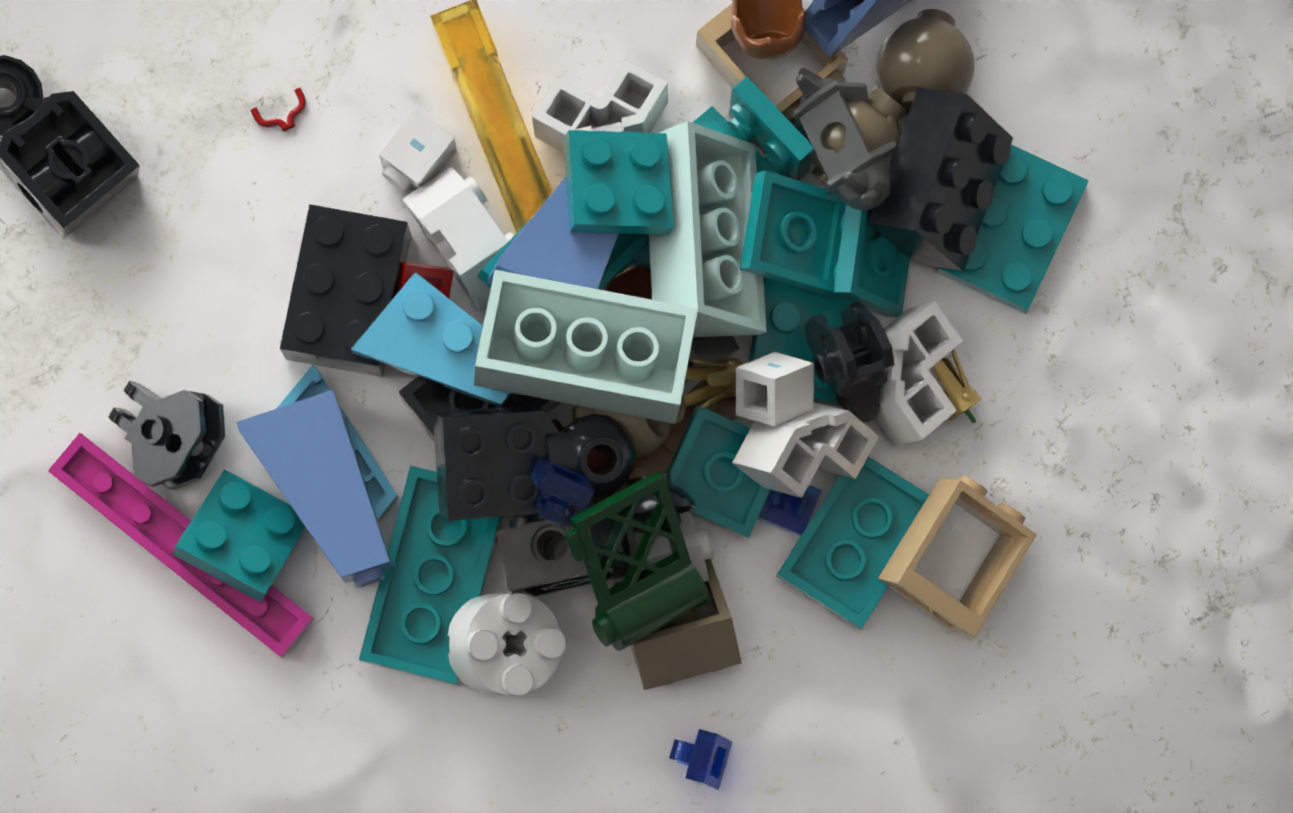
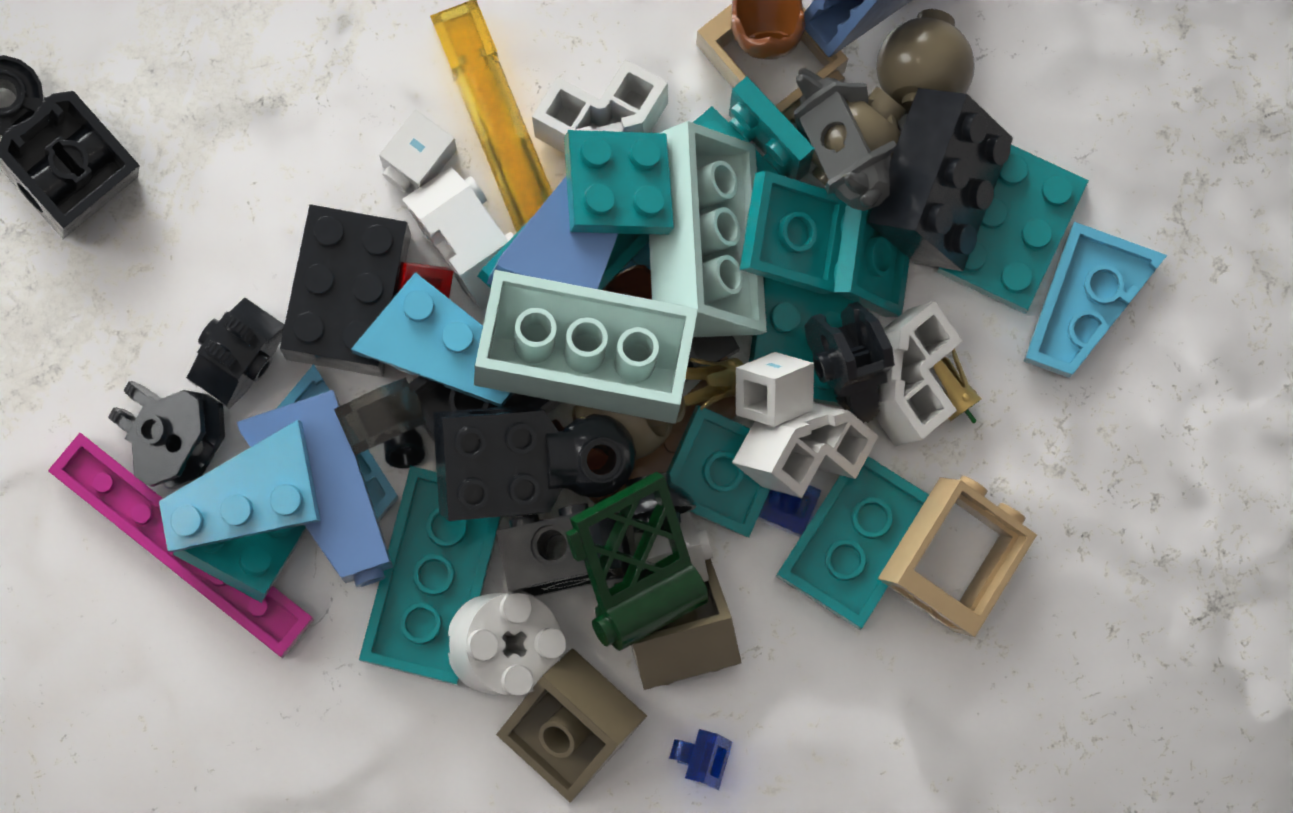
red piece [250,88,306,131] -> none
clear blue tile [531,457,595,524] -> none
none -> medium azure wing [159,420,321,552]
none -> black hinge [186,297,285,409]
none -> clear smoke brick [334,377,427,455]
none -> black hinge [384,425,425,469]
none -> dark tan slope [496,648,647,803]
none -> medium azure wing [1023,222,1167,378]

